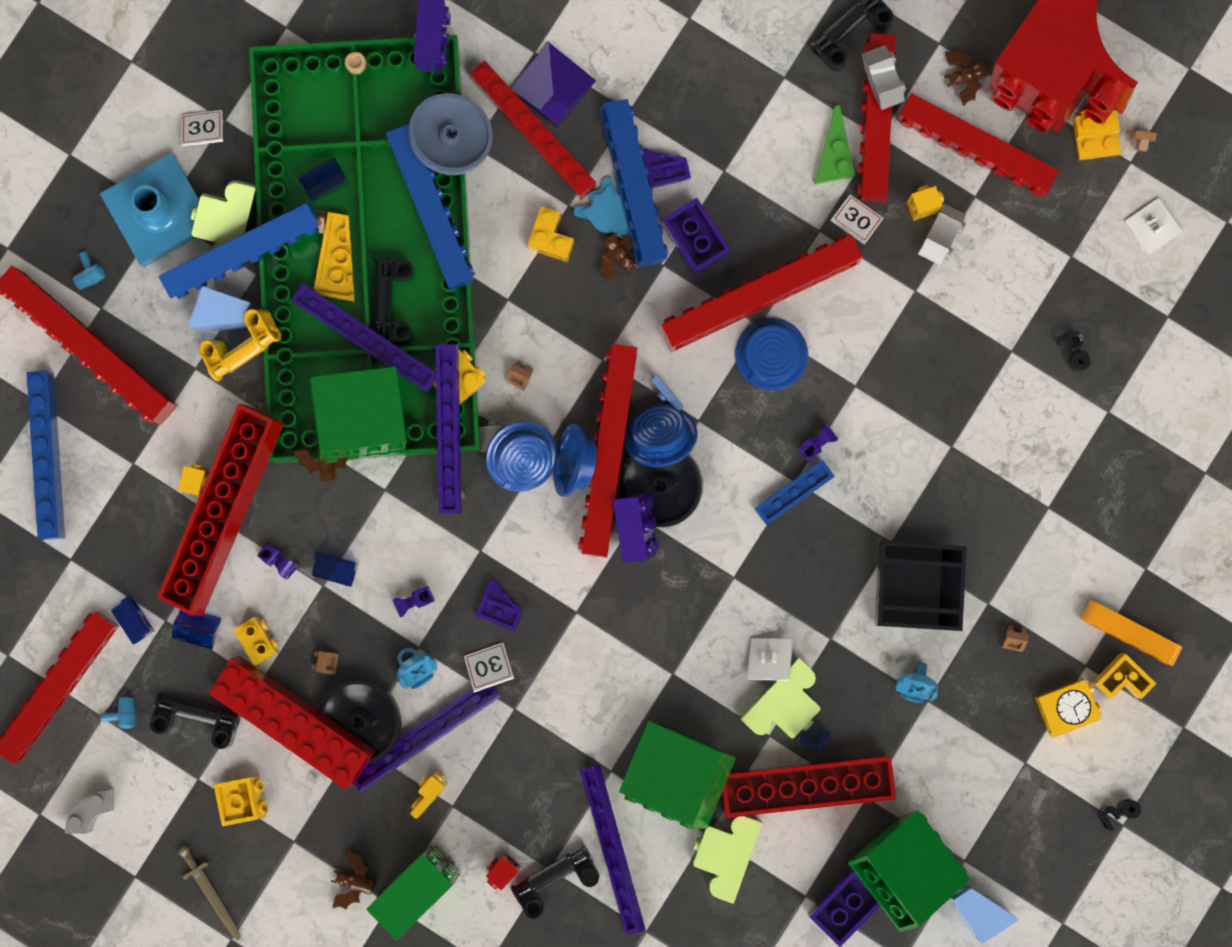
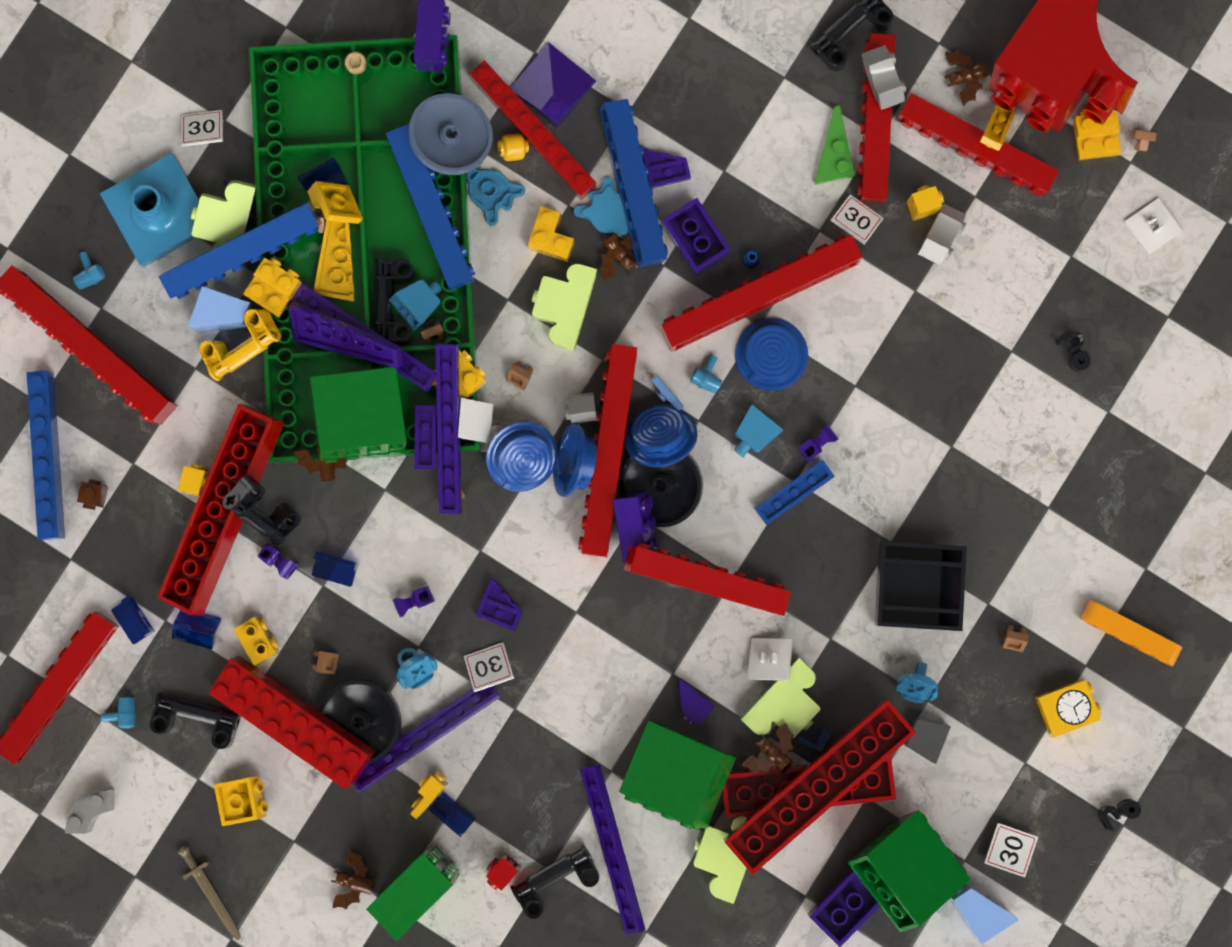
yellow brick [1091,653,1157,699] -> none
none -> reddish brown brick [77,479,108,510]
none -> black piece [223,475,301,545]
none -> yellow plate [243,257,302,318]
none -> dark purple wing [289,302,403,369]
none -> yellow plate [307,181,363,224]
none -> dark azure torso [389,280,442,331]
none -> dark purple plate [415,405,437,470]
none -> medium nougat tile [419,317,444,345]
none -> clear blue panel [428,792,476,837]
none -> white sticker [458,398,493,443]
none -> dark azure tile [467,169,525,226]
none -> yellow head [497,133,529,161]
none -> yellowish green brick [532,264,597,352]
none -> light grey brick [565,392,597,424]
none -> red brick [623,543,791,616]
none -> dark purple slope [679,679,715,726]
none -> dark azure piece [690,355,722,393]
none -> red brick [723,699,916,875]
none -> dark azure torso [734,405,783,457]
none -> reddish brown animal [742,723,794,775]
none -> blue hose [743,250,760,268]
none -> dark grey torso [904,718,951,764]
none -> yellow plate [980,105,1016,151]
none -> white piece [984,823,1038,877]

